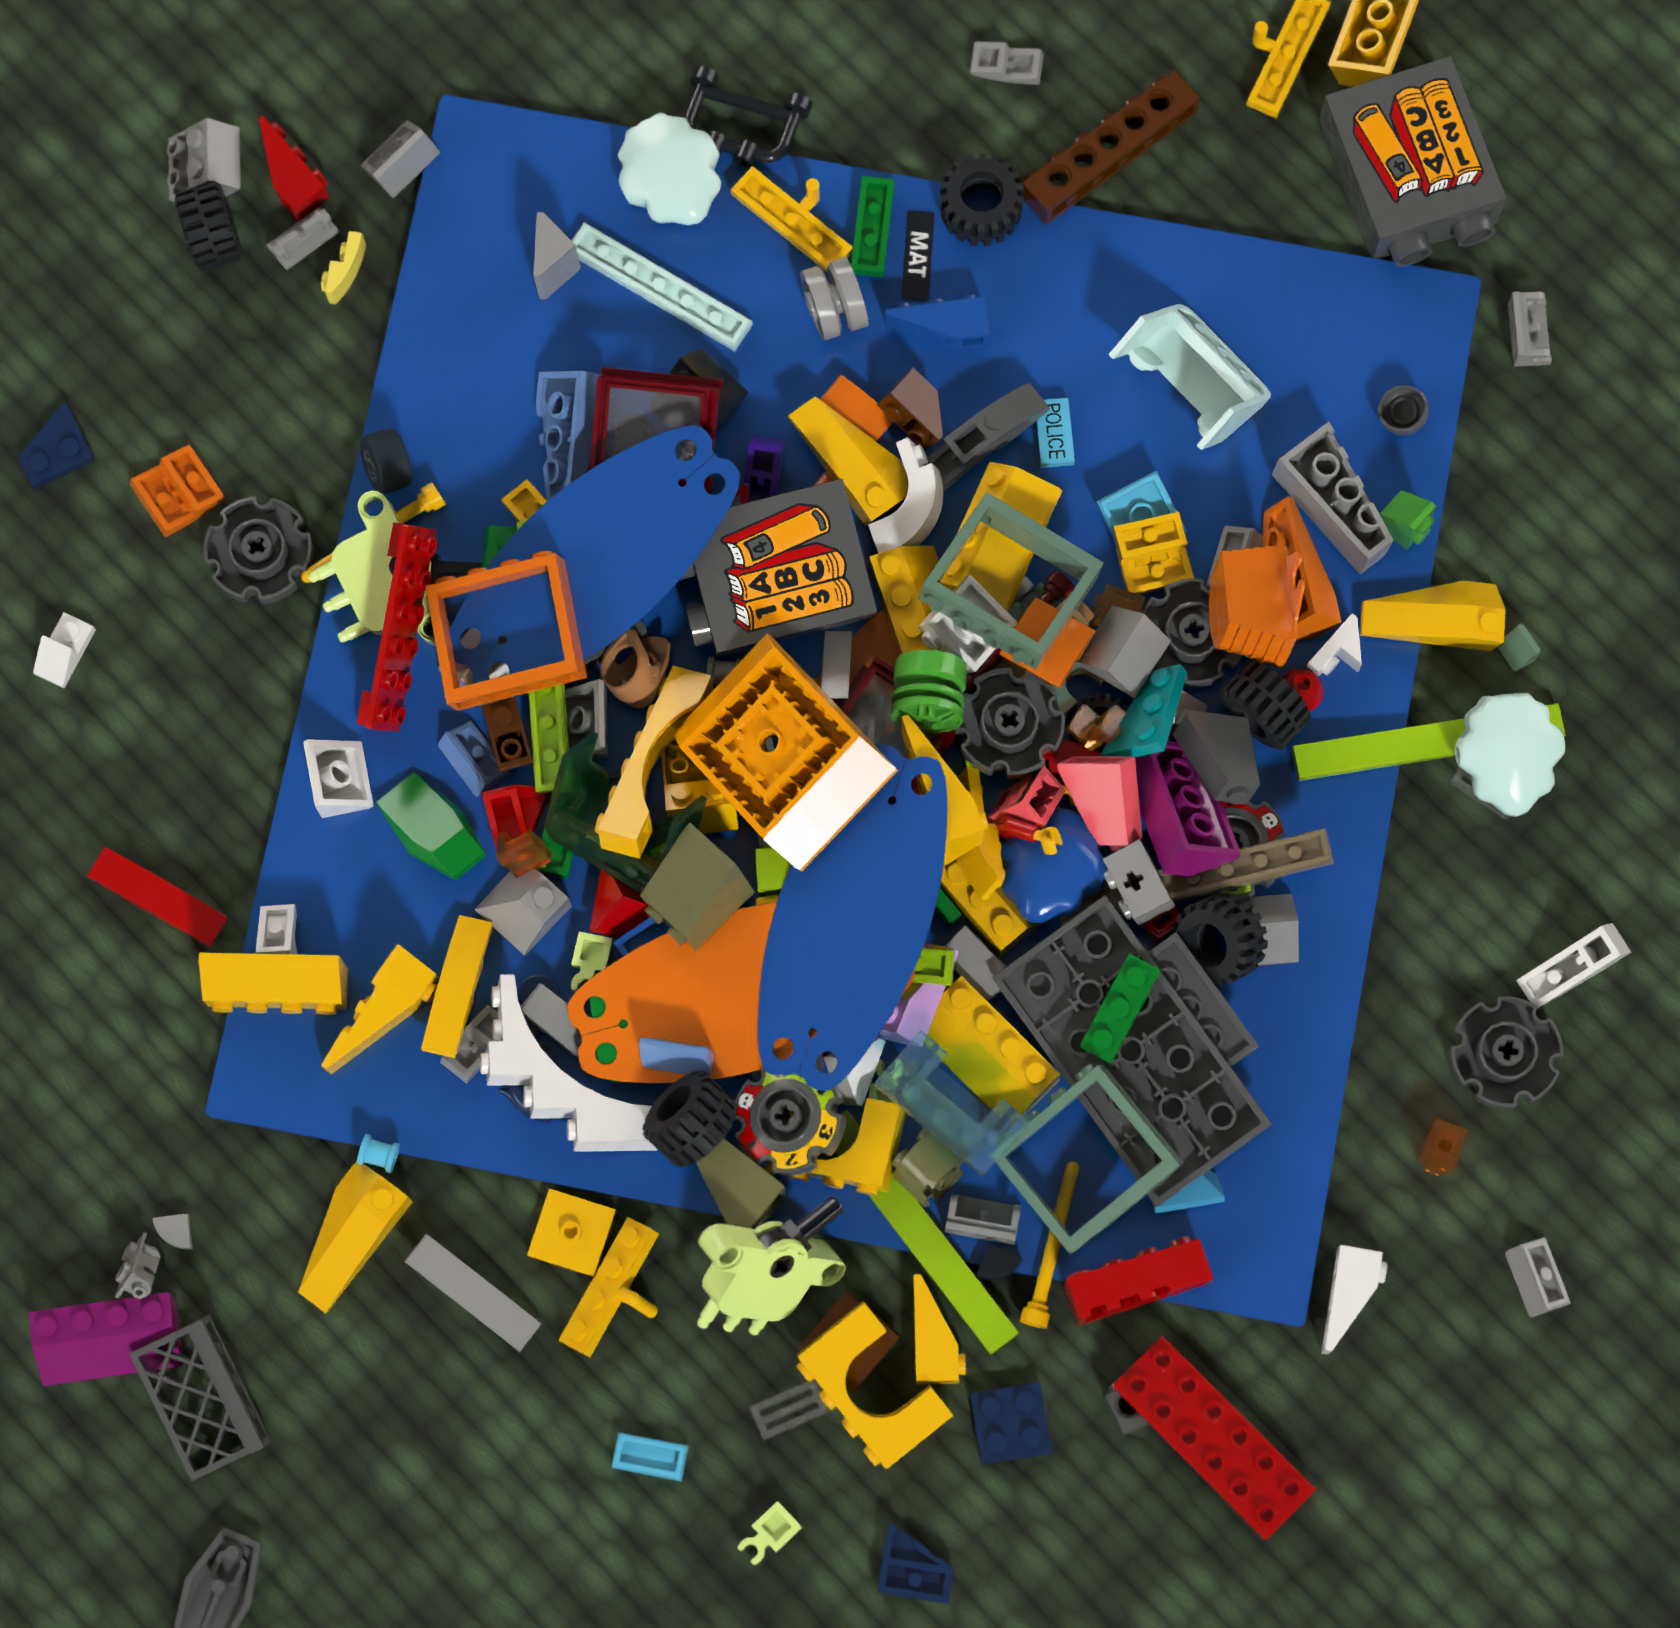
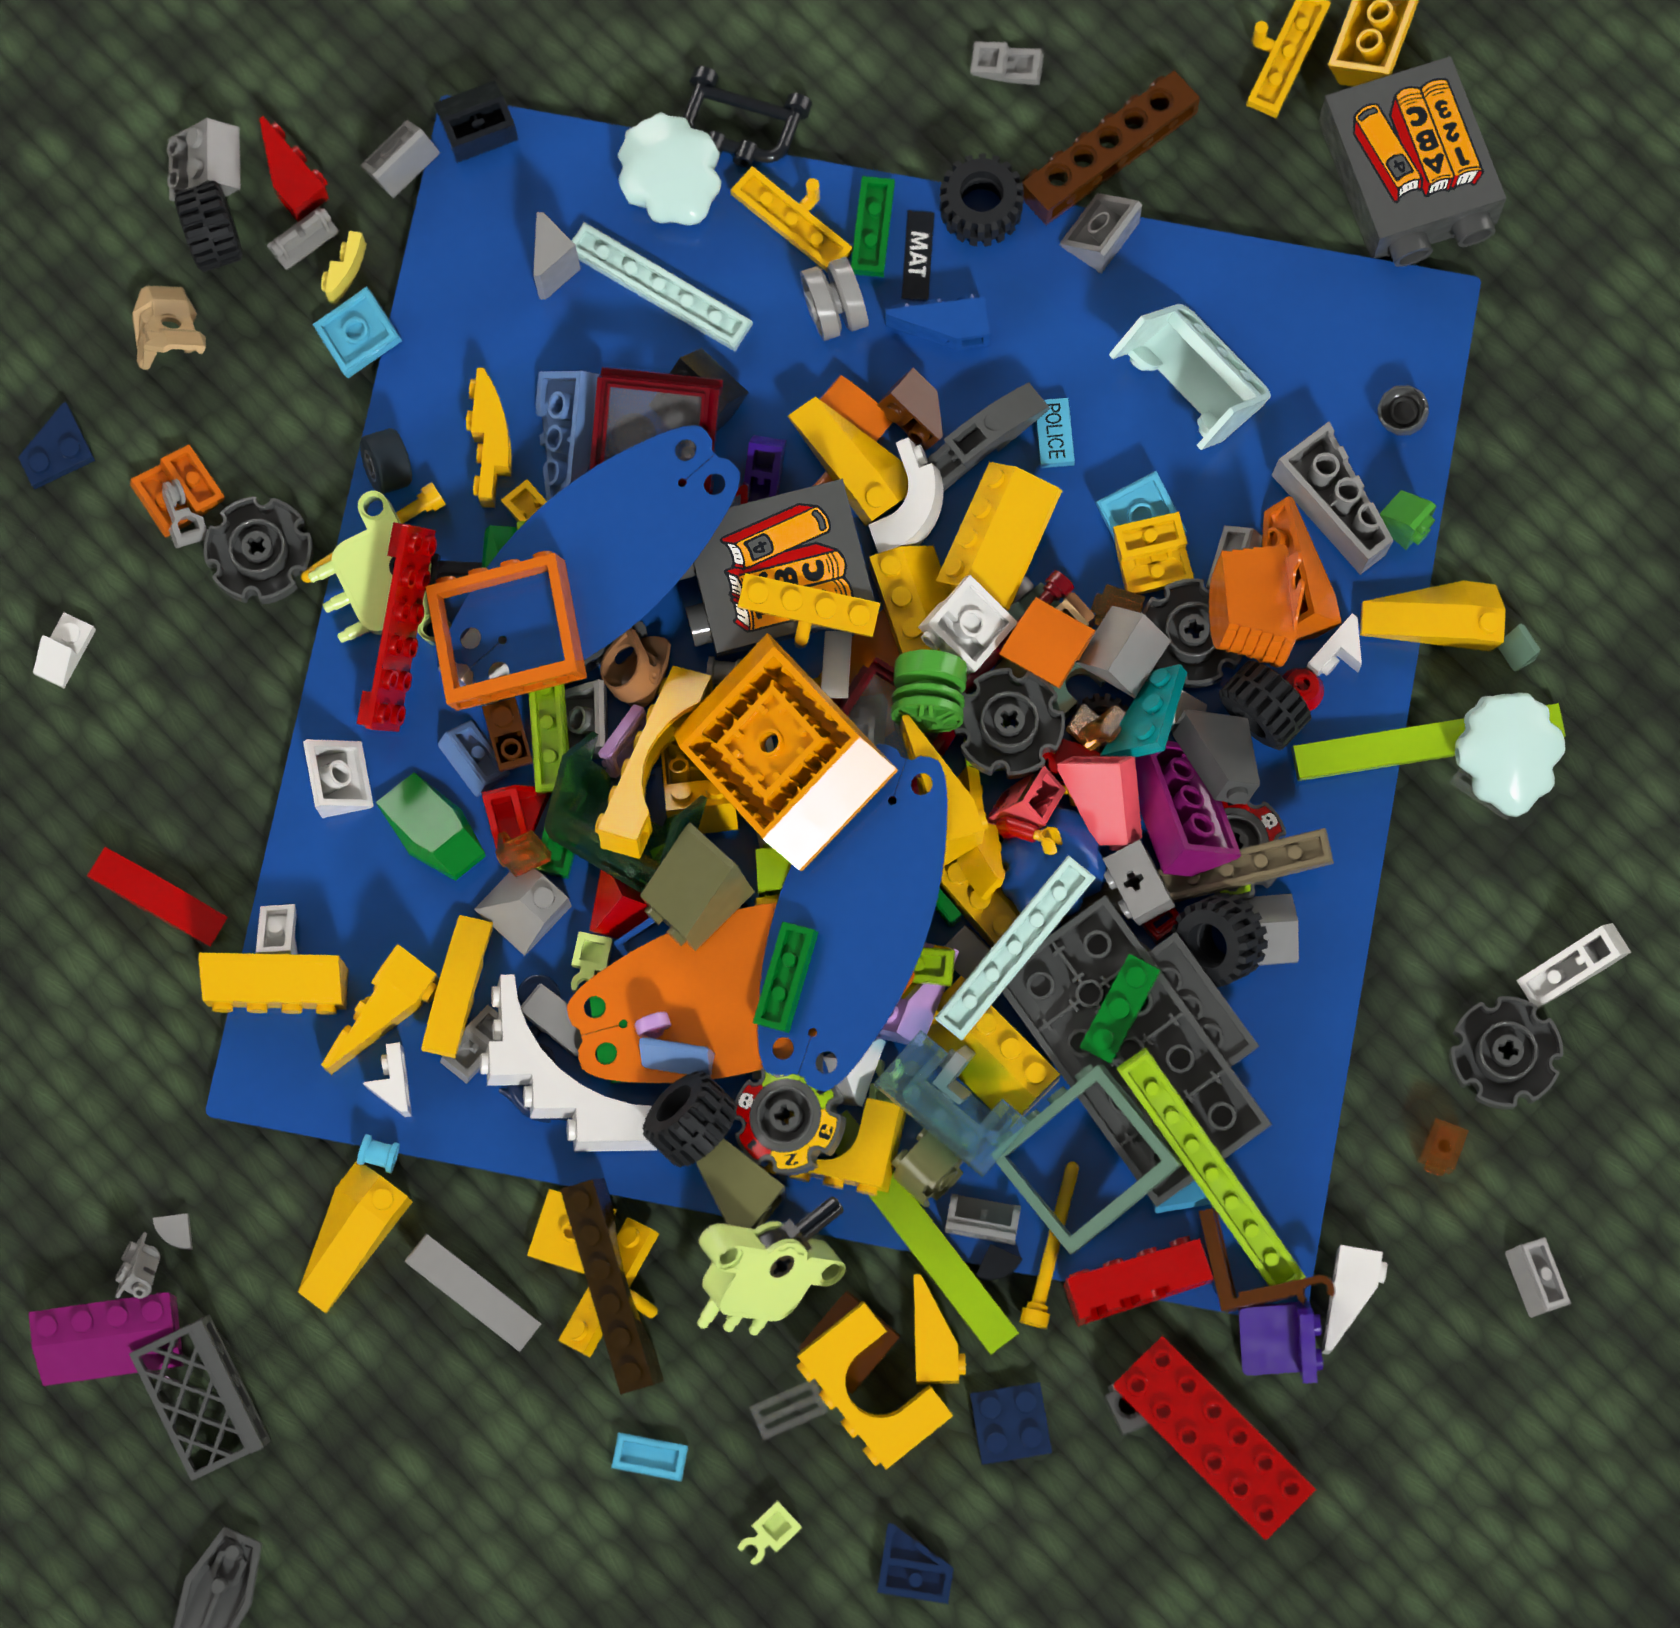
sand green window [918,492,1104,670] -> none
light grey hinge [1508,292,1552,367] -> none
none -> tan piece [132,286,206,370]
none -> light grey piece [162,479,208,548]
none -> medium azure plate [312,287,402,378]
none -> white slope [363,1042,412,1117]
none -> black slope [433,80,518,163]
none -> yellow slope [466,368,512,508]
none -> dark brown arch [560,1178,665,1395]
none -> lavender tile [598,704,646,778]
none -> lavender tile [634,1011,672,1039]
none -> yellow plate [738,573,880,649]
none -> green plate [753,921,819,1033]
none -> light grey bracket [932,1044,976,1105]
none -> light aqua tile [934,855,1096,1041]
none -> light grey slope [1060,193,1142,274]
none -> lime tile [1117,1048,1306,1286]
none -> reddish brown hinge [1199,1208,1336,1313]
none -> dark purple bracket [1238,1301,1323,1383]

